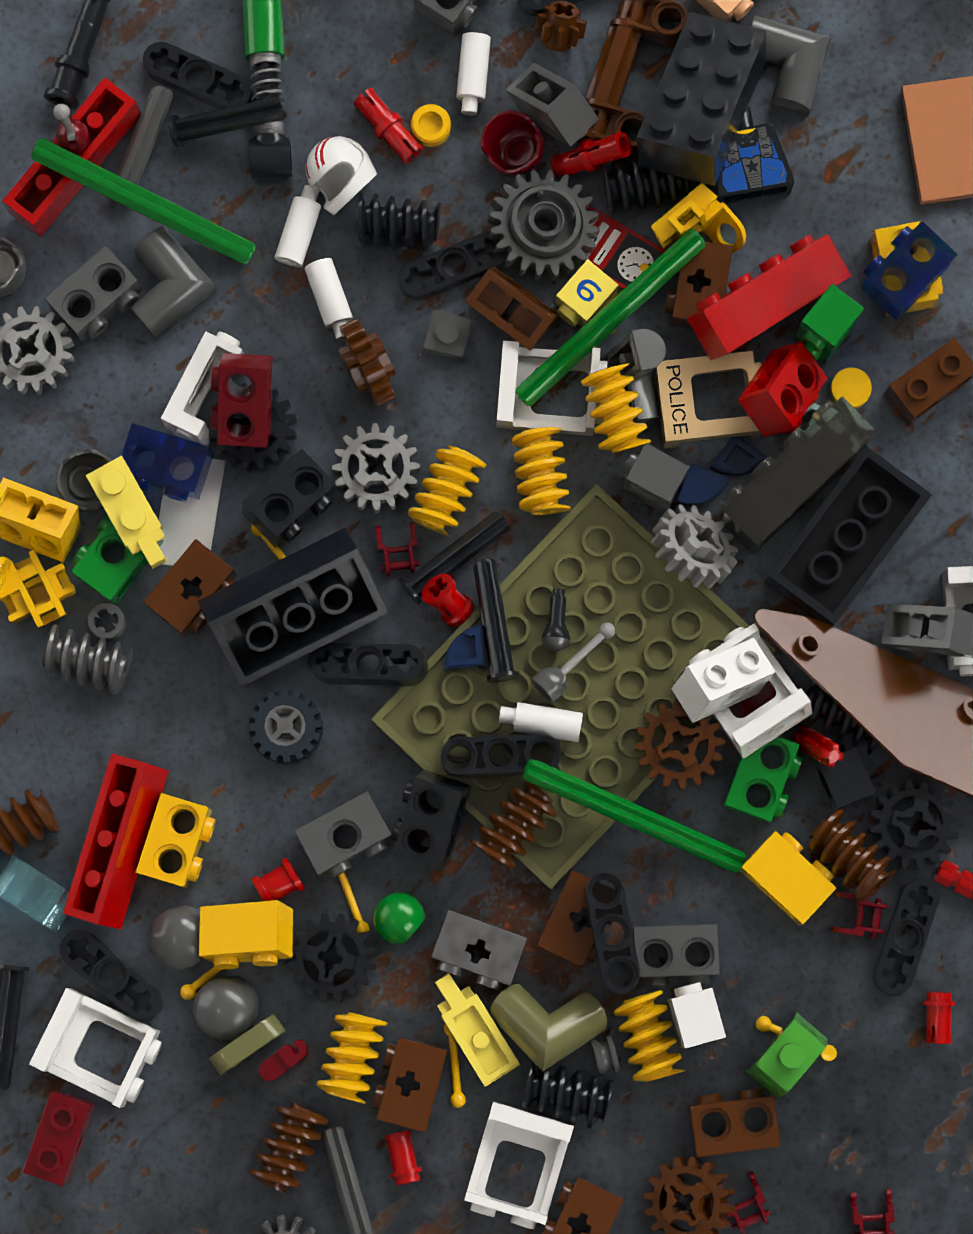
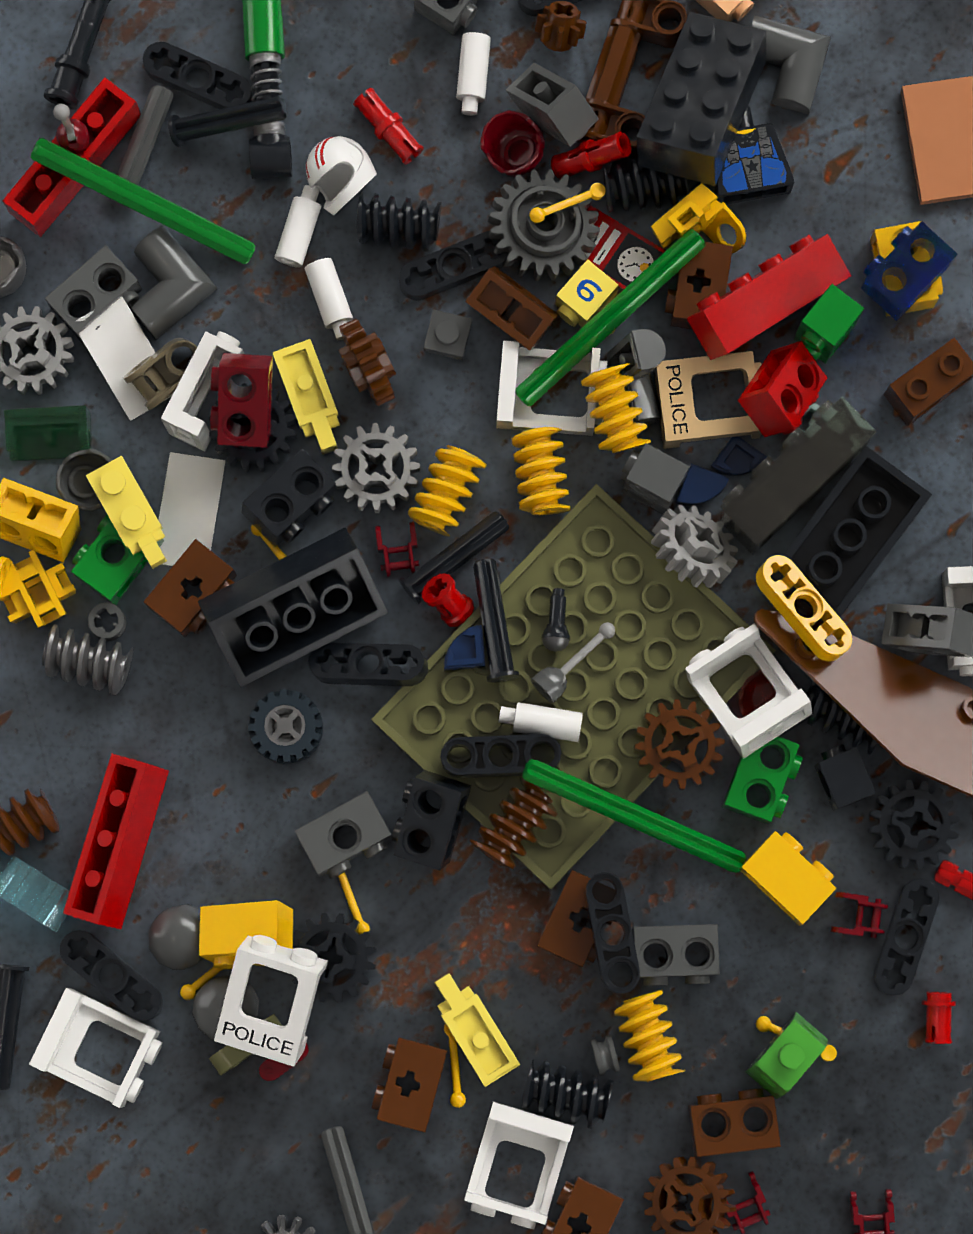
dark red brick [22,1090,97,1186] -> none
clear blue brick [121,423,214,502] -> none
yellow brick [136,793,216,889] -> none
reddish brown piece [248,1100,329,1195] -> none
red bush [251,857,305,901] -> none
yellow piece [316,1012,388,1104] -> none
green piece [373,892,425,945] -> none
red pin [384,1130,422,1186] -> none
yellow tile [411,104,451,147] -> none
flat silver brick [432,910,527,991] -> none
olive brick [490,984,607,1072] -> none
white brick [667,982,726,1048] -> none
white brick [671,638,775,723] -> none
red axle [791,725,844,767] -> none
reddish brown piece [809,808,897,901] -> none
yellow tile [830,367,872,410] -> none
none -> clear green hinge [4,405,92,461]
none -> white sticker [76,296,174,421]
none -> dark tan piece [123,338,197,410]
none -> white window [214,935,328,1067]
none -> light yellow hinge [272,339,340,455]
none -> yellow hinge [529,182,606,223]
none -> yellow beam [756,555,852,661]

